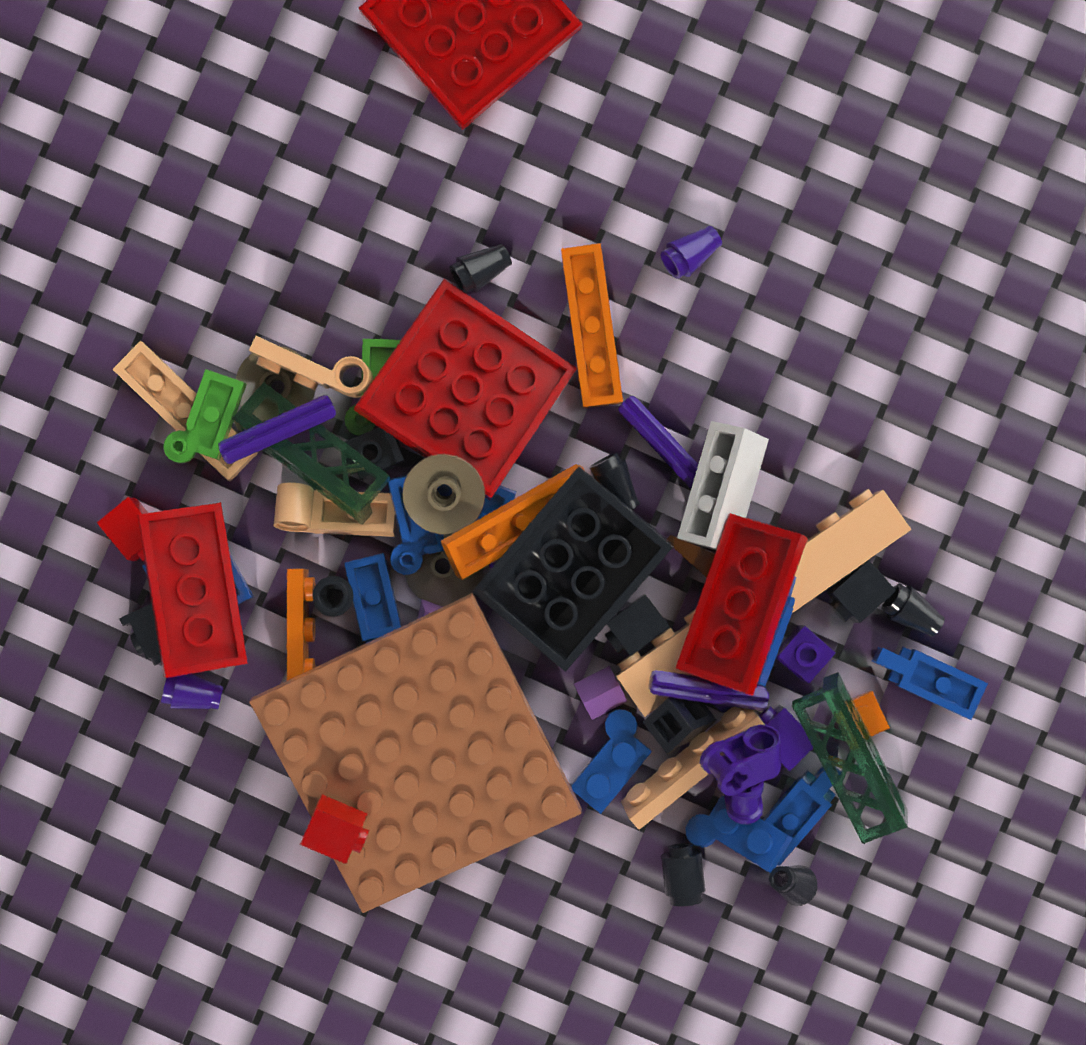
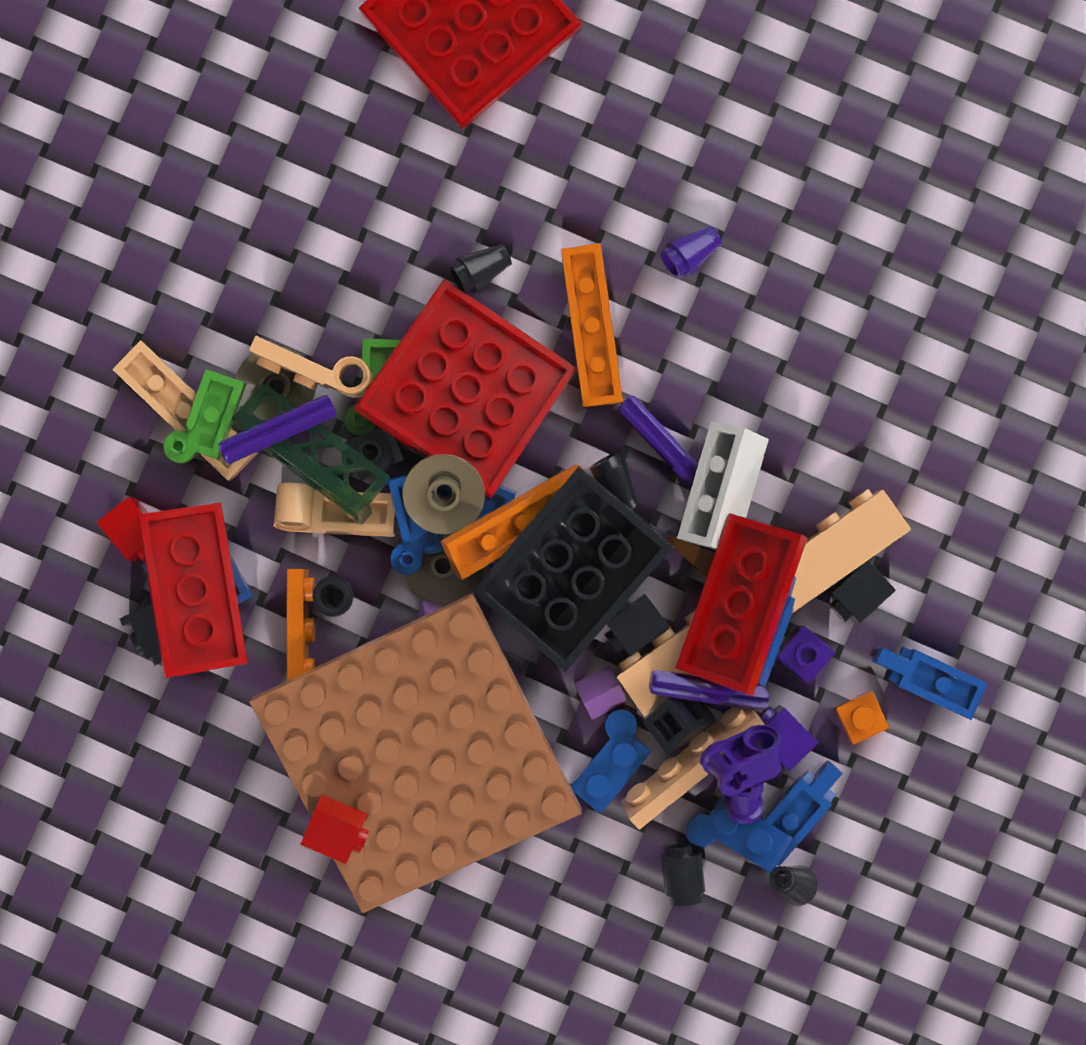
dark purple cone [161,674,223,710] -> none
blue hinge [344,553,402,643] -> none
clear green fence [792,672,908,844] -> none
black cone [882,583,945,637] -> none

